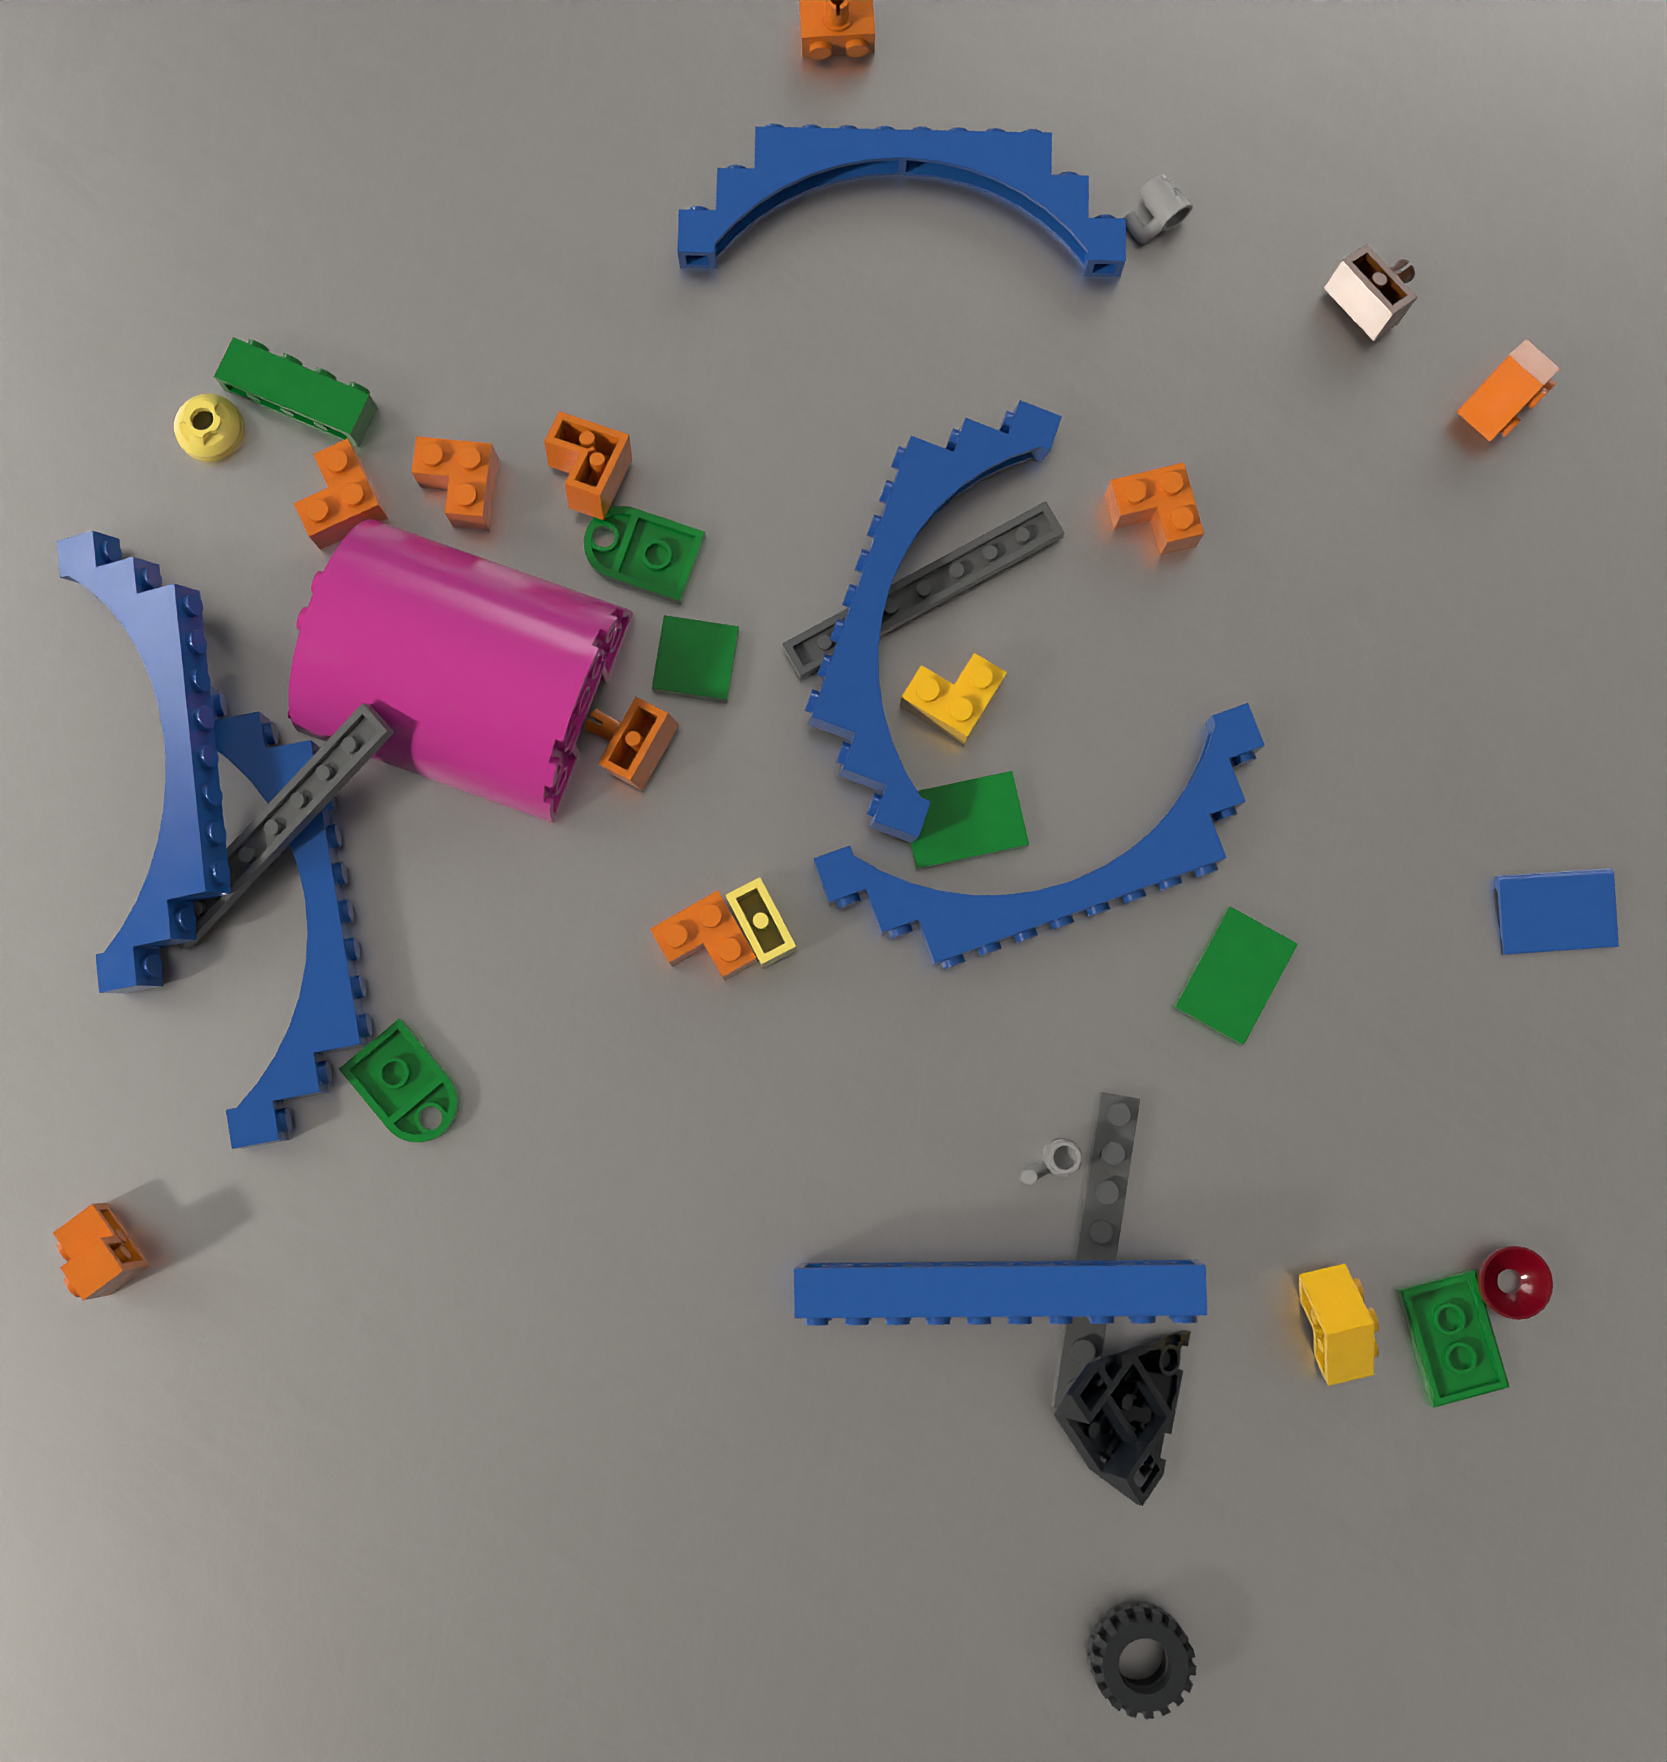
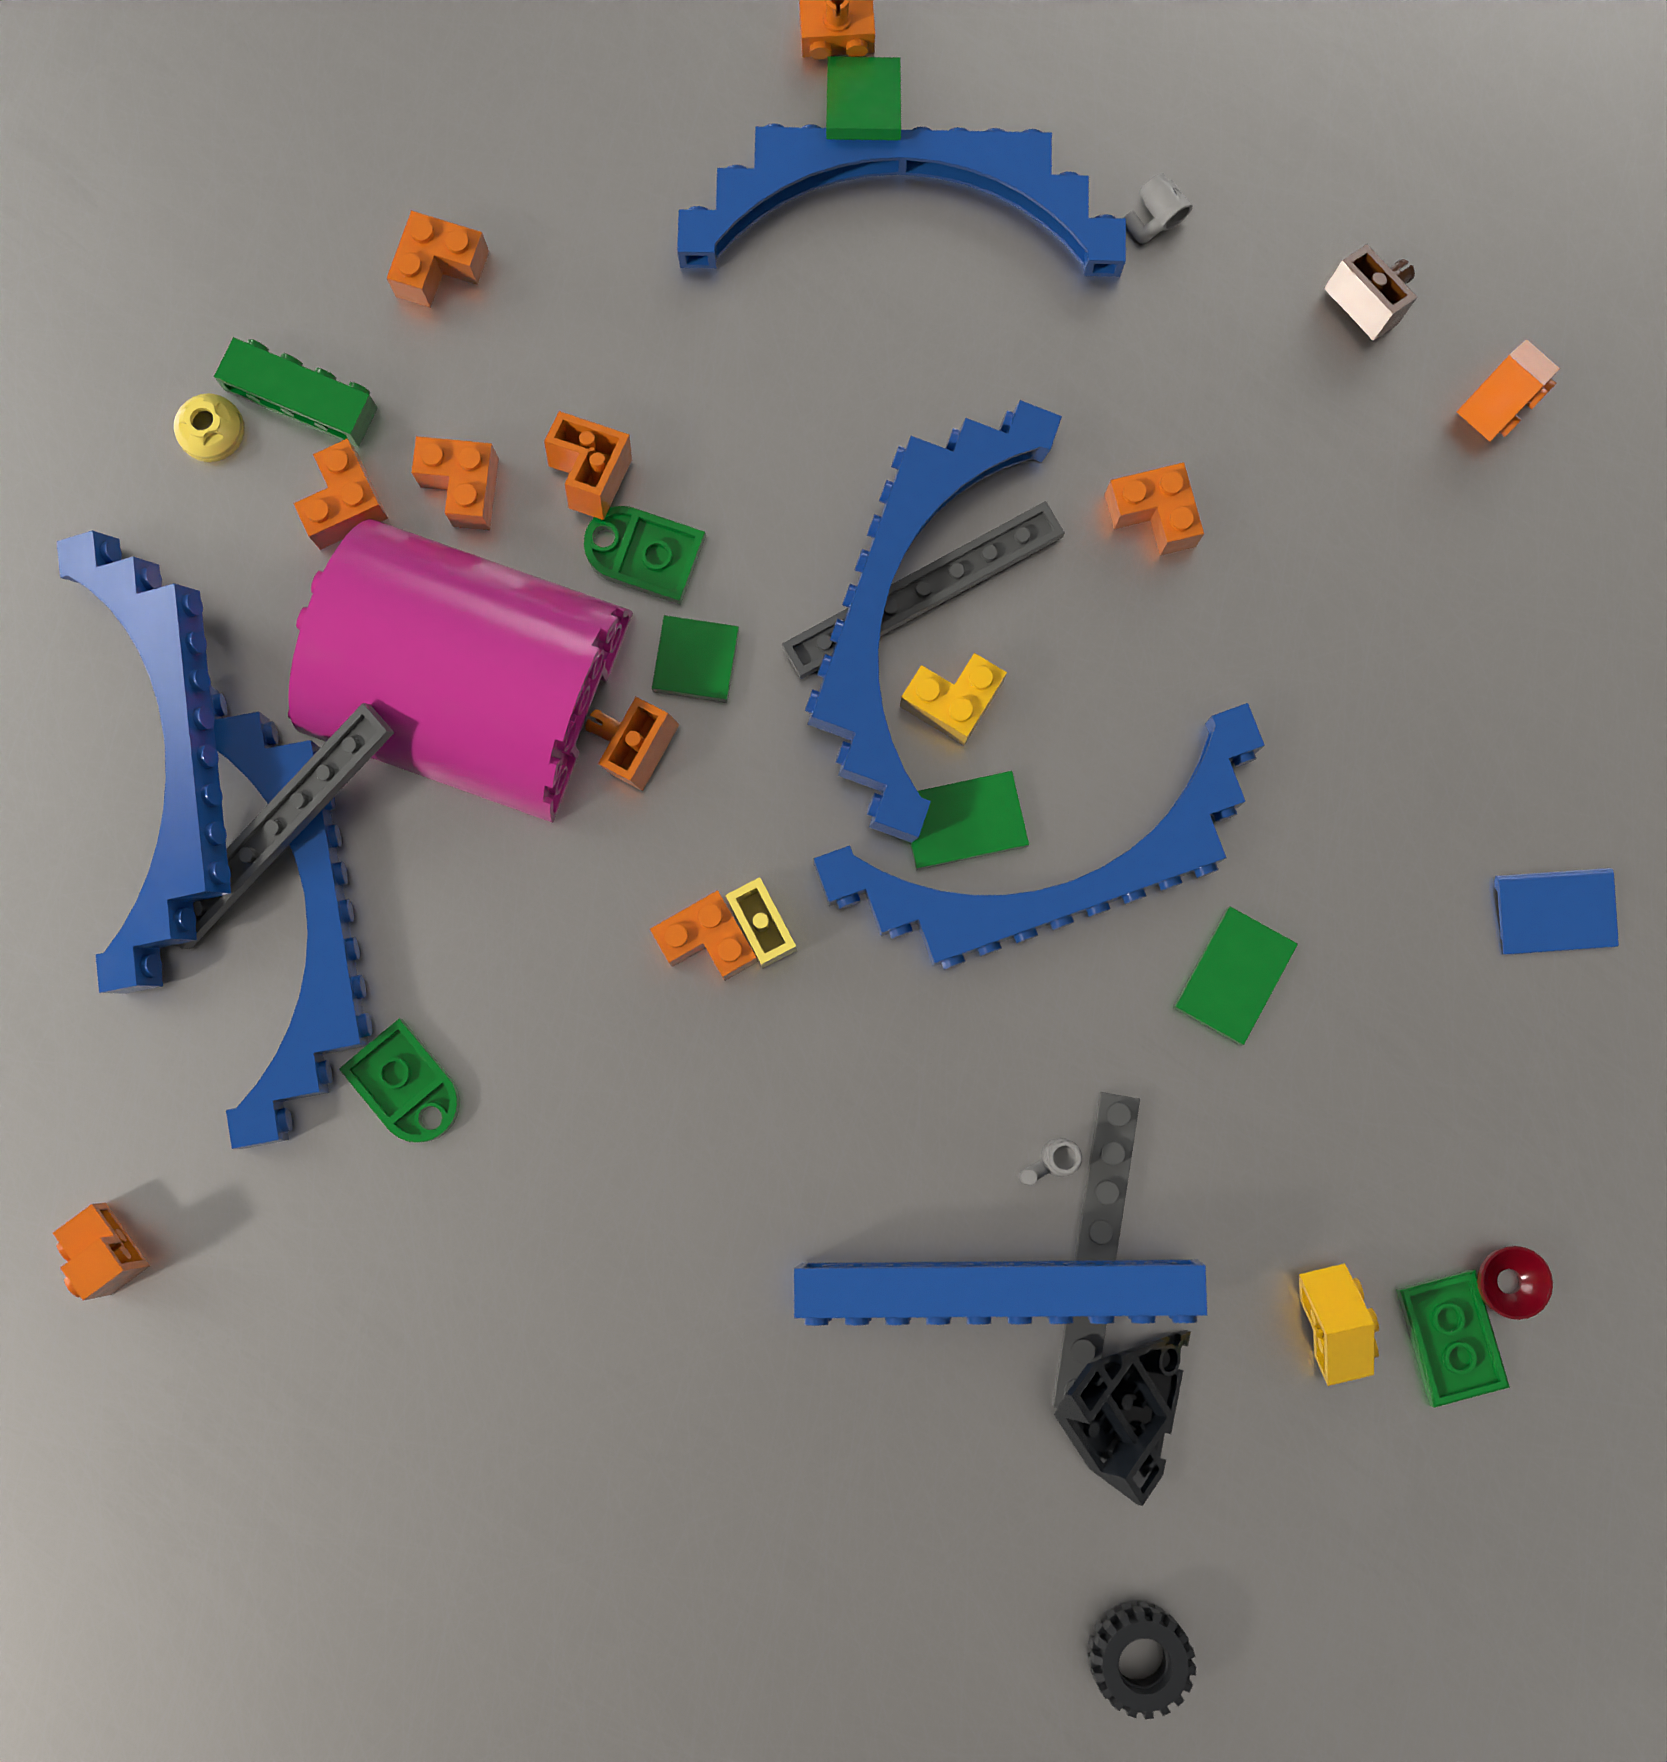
none -> orange brick [386,210,489,308]
none -> green tile [826,56,901,140]

